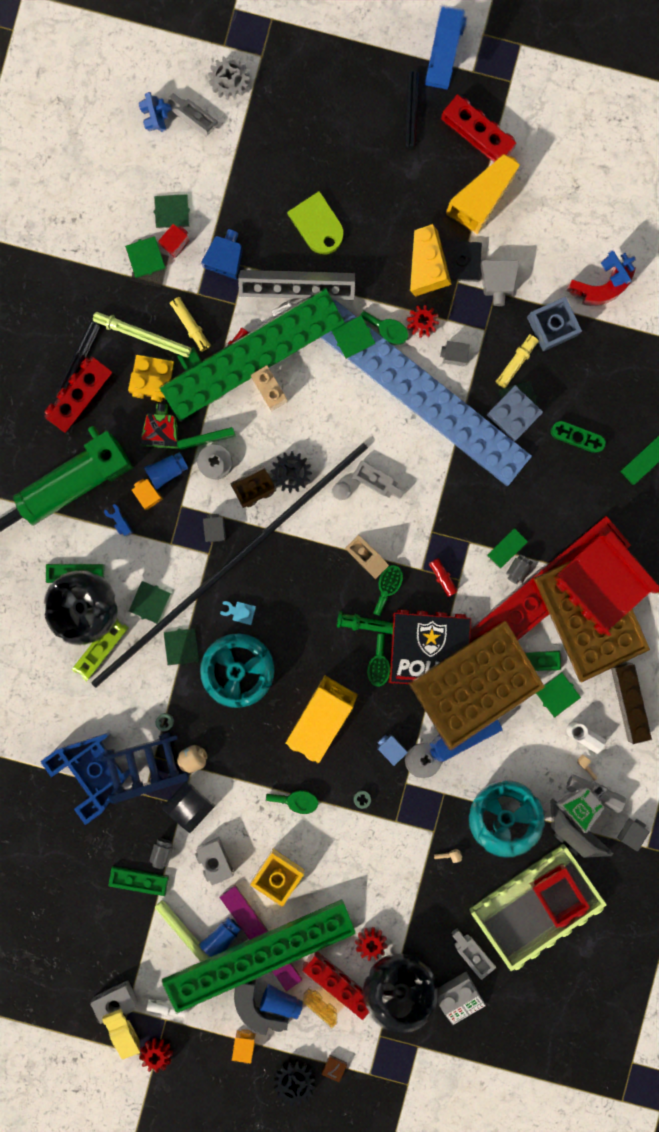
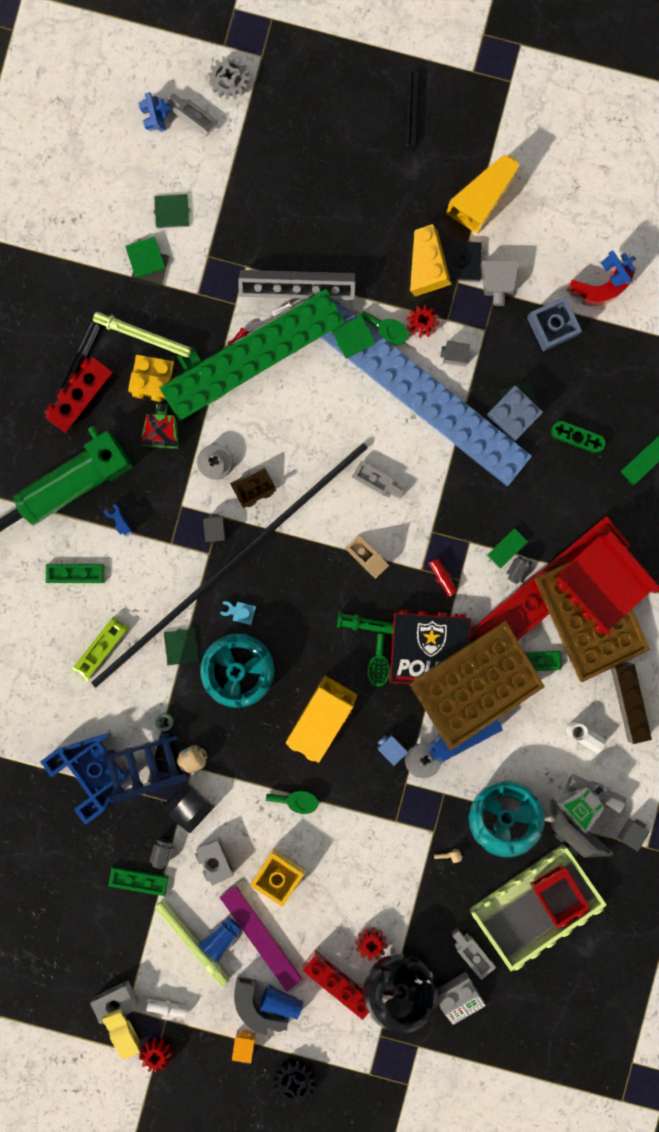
black wheel [44,570,118,645] -> none
clear green piece [129,581,171,624] -> none
light orange brick [132,479,163,510] -> none
blue plant [144,452,188,490] -> none
red brick [158,224,190,258] -> none
green plate [161,899,356,1014] -> none
light yellow pin [170,297,211,352] -> none
green tile [177,427,236,450] -> none
blue torso [201,229,242,279] -> none
tan brick [251,366,287,411] -> none
black gear [270,451,312,493] -> none
lime tile [287,192,343,254] -> none
clear yellow plate [303,988,337,1028] -> none
reddish brown tile [322,1055,347,1082] -> none
light grey tile [332,481,351,501] -> none
sand green bush [354,791,371,809] -> none
green piece [374,565,403,616] -> none
blue wedge [425,6,467,89] -> none
red brick [441,94,516,162] -> none
light yellow pin [496,334,539,388] -> none
green piece [536,672,581,718] -> none
tan hand [577,755,597,781] -> none

